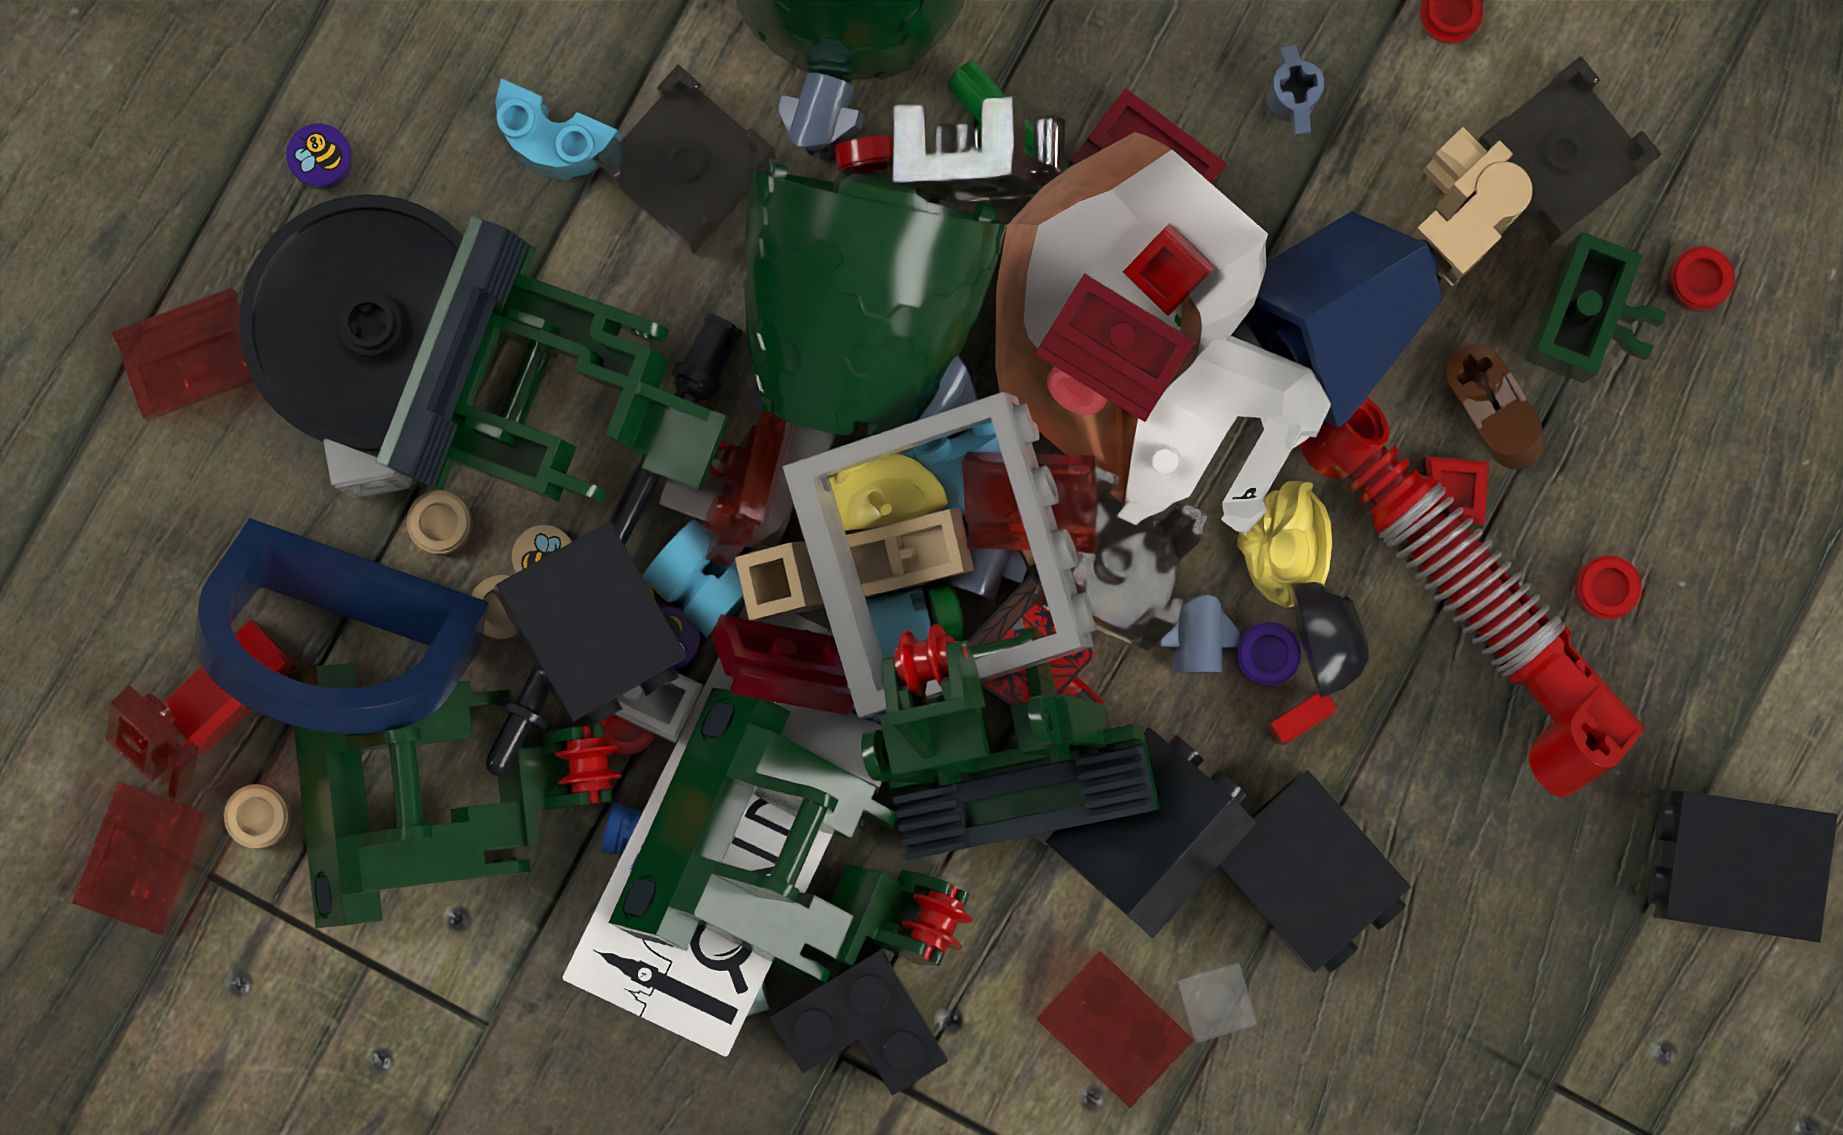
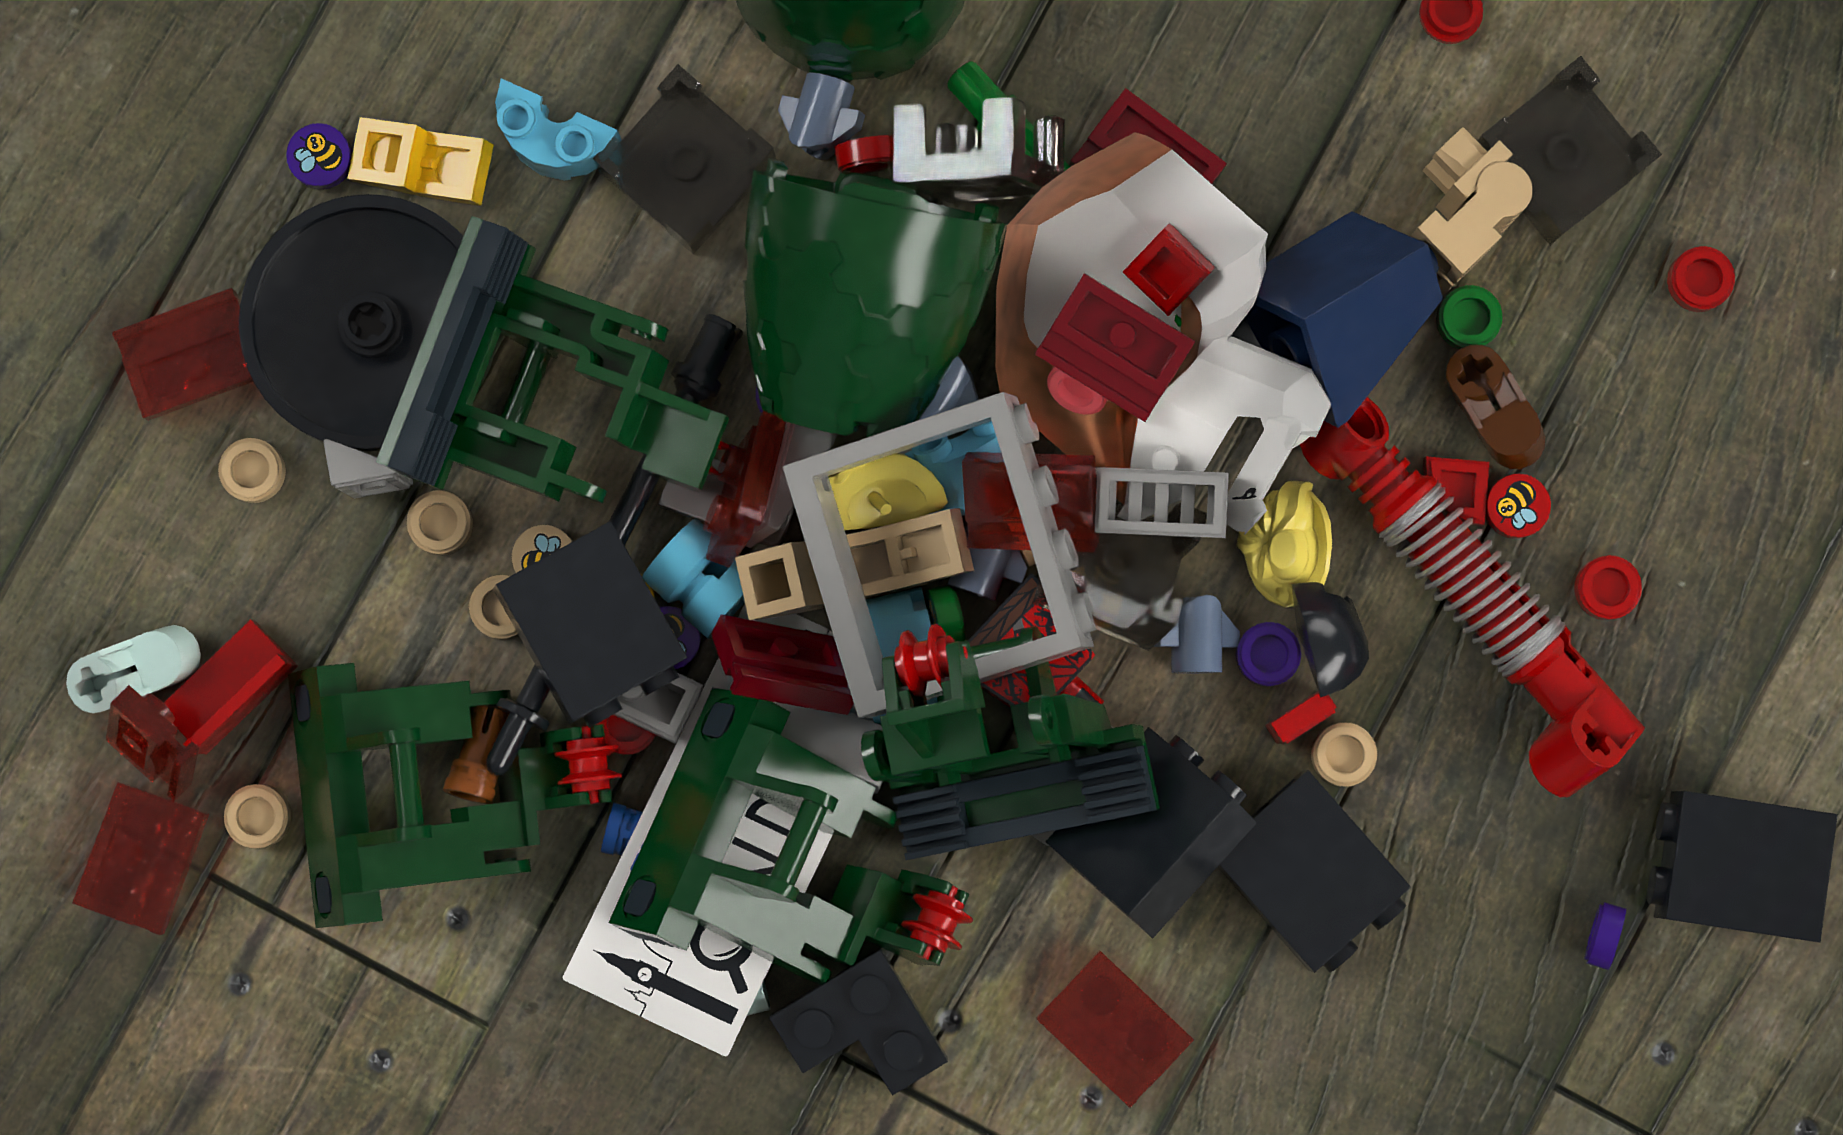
dark blue window [195,518,489,734] -> none
clear plate [1176,962,1258,1043] -> none
sand blue piece [1267,45,1324,137] -> none
dark green brick [1525,232,1667,383] -> none
none -> light aqua piece [66,625,201,713]
none -> tan tile [218,438,286,503]
none -> yellow slope [347,117,494,206]
none -> dark orange pin [443,706,509,804]
none -> light grey slope [1095,467,1229,538]
none -> tan tile [1311,723,1377,787]
none -> green tile [1436,285,1503,349]
none -> tile [1485,474,1551,539]
none -> dark purple tile [1584,902,1626,970]

